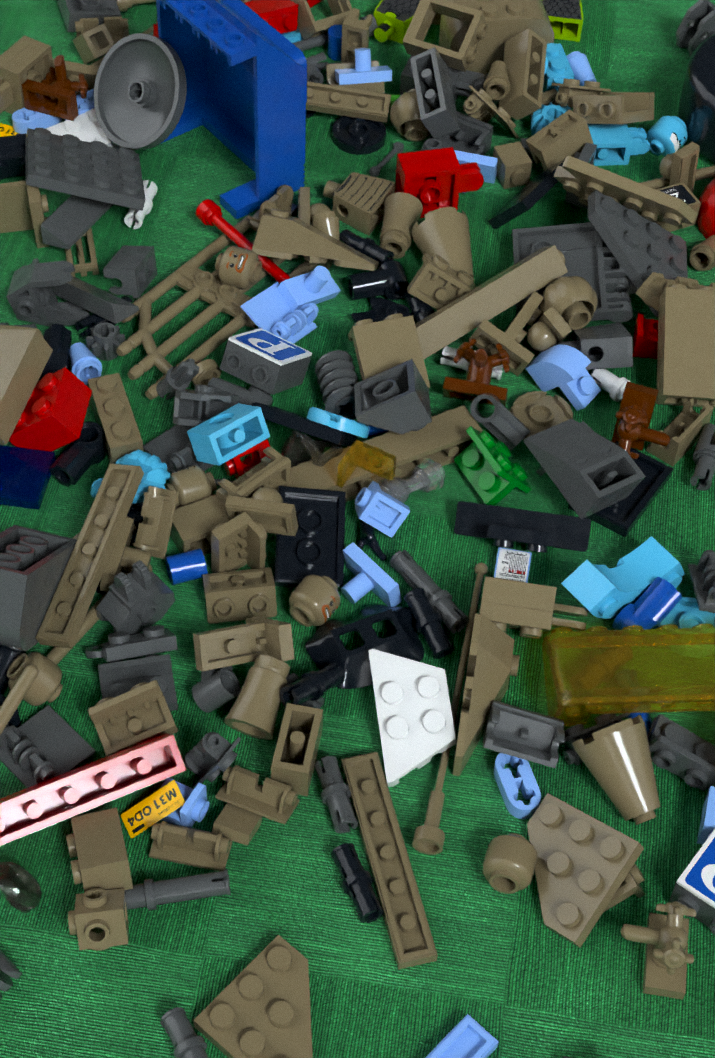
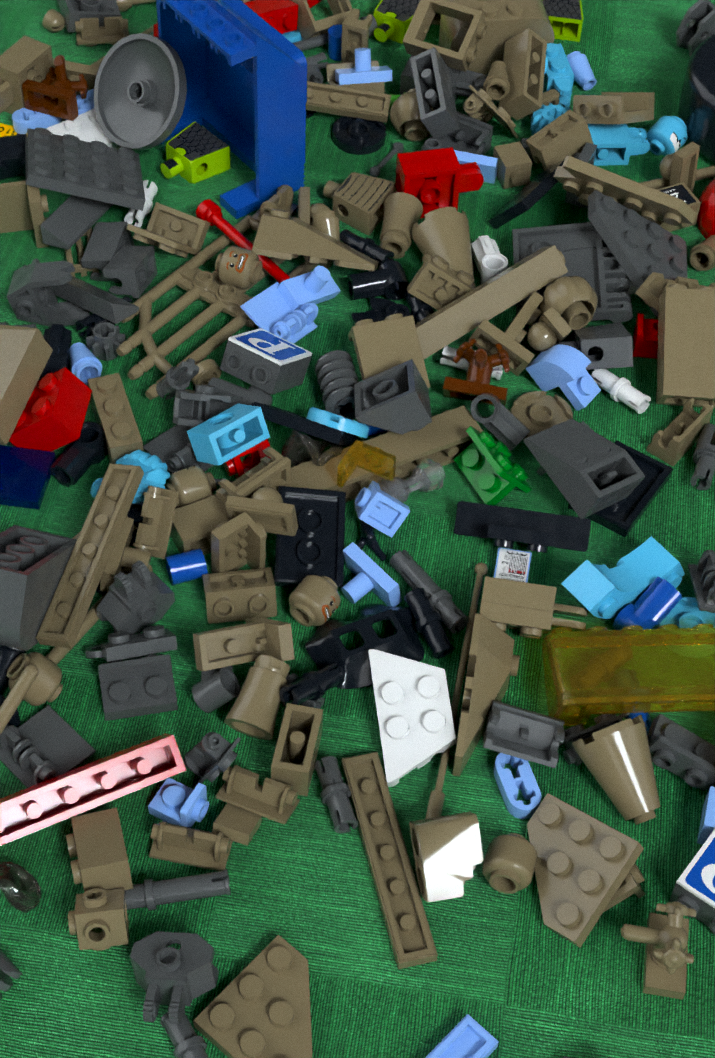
dark tan brick [72,23,115,64] -> none
dark tan bracket [88,680,178,756] -> none
yellow sticker [121,780,185,839] -> none
black pin [331,843,384,923] -> none
dark tan hinge [552,78,611,107] -> none
reddish brown piece [611,381,670,459] -> none
none -> dark tan hinge [42,9,65,33]
none -> dark grey hinge [81,221,134,283]
none -> dark tan bracket [126,202,211,258]
none -> dark grey hinge [130,931,219,1024]
none -> torso [160,121,231,184]
none -> piece [409,811,484,902]
none -> white piece [471,235,508,285]

